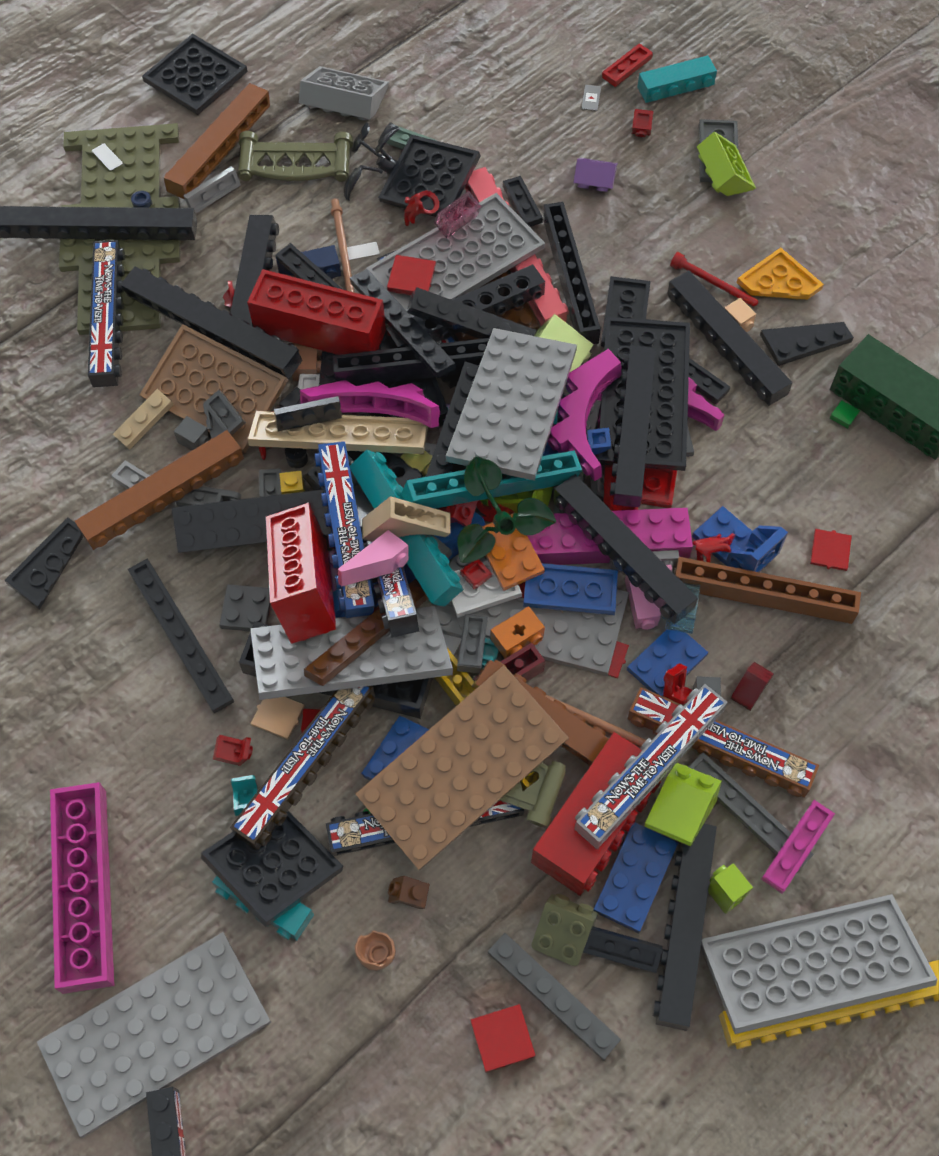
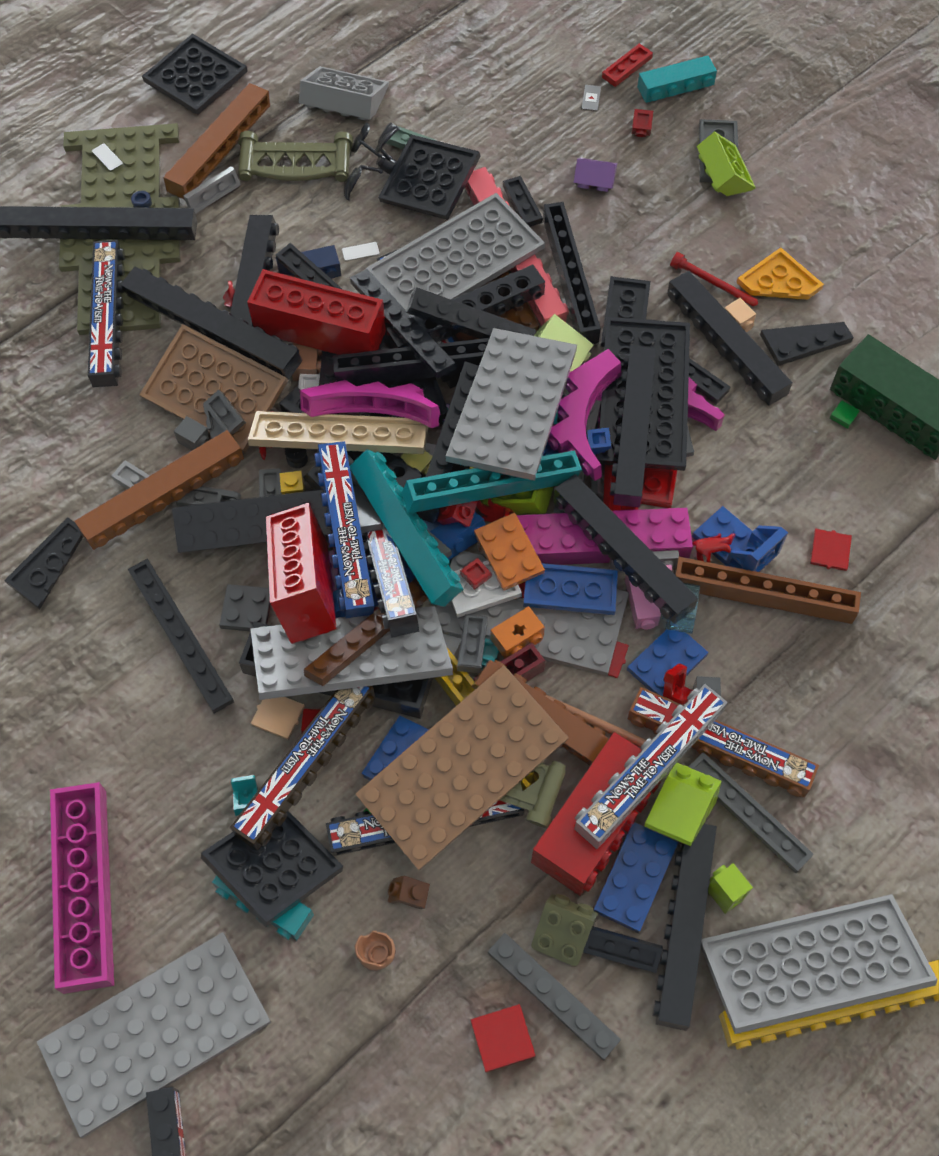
tan plate [113,389,174,450] -> none
red bracket [213,735,253,766] -> none
black plate [274,396,342,432] -> none
nougat bar [331,198,355,293] -> none
bright pink slope [338,530,408,586] -> none
tan arch [362,496,450,542] -> none
red tile [387,255,436,295] -> none
red piece [404,190,439,226] -> none
clear pink brick [434,191,481,238] -> none
dark green plant [457,456,556,563] -> none
dark red slope [730,662,774,711] -> none
dark pink tile [761,800,835,894] -> none

